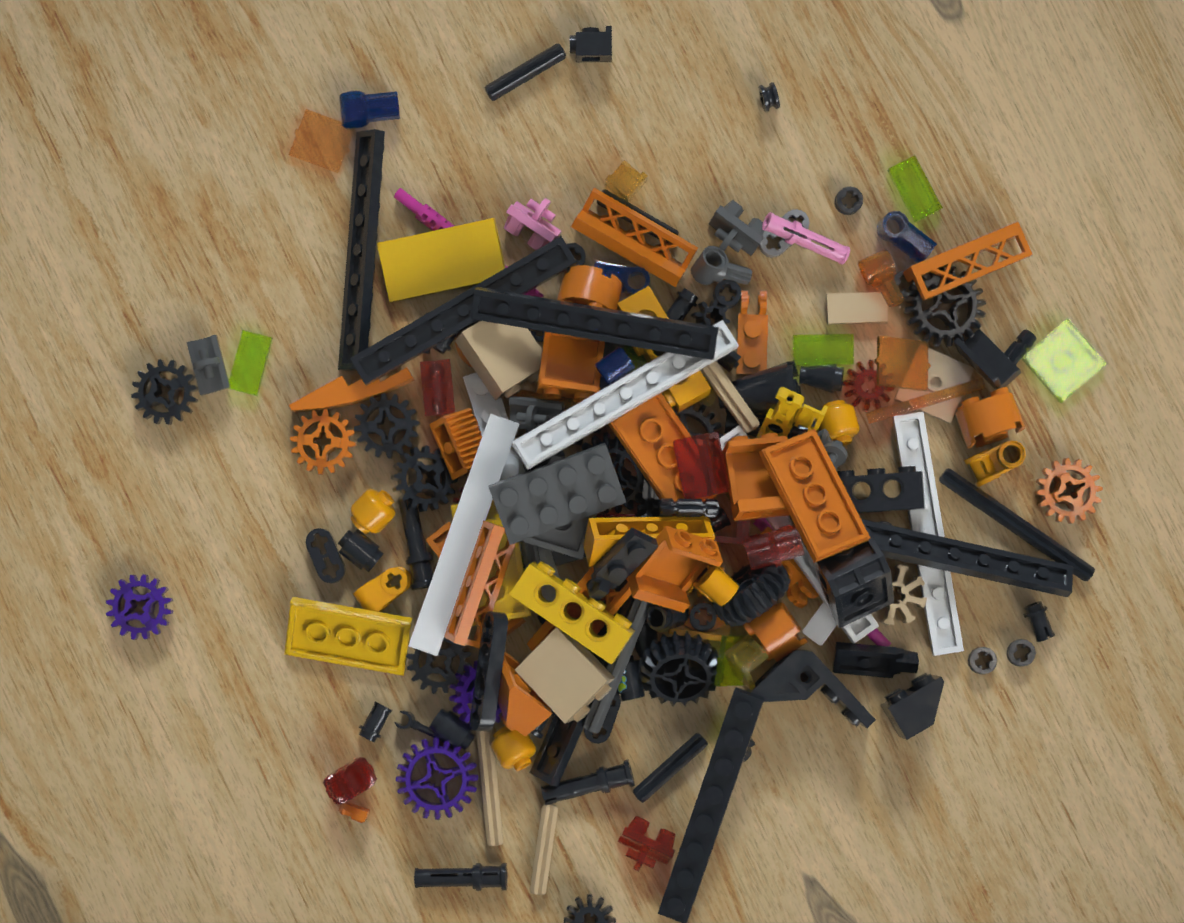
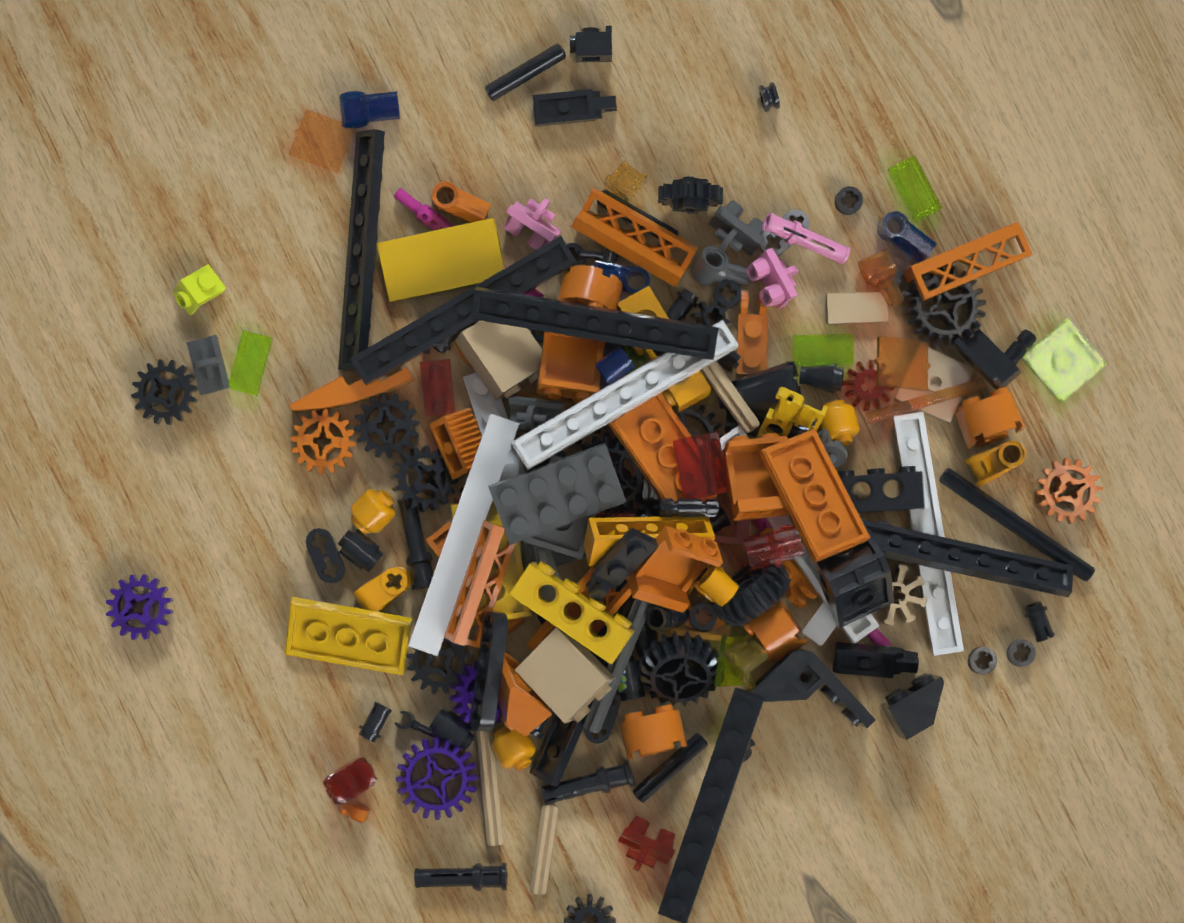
none -> neon yellow bracket [173,264,226,315]
none -> orange piece [432,181,492,223]
none -> black hinge [532,89,617,127]
none -> black hand [577,246,619,264]
none -> orange brick [620,704,687,760]
none -> black gear [658,176,723,214]
none -> bright pink hips [745,248,799,309]

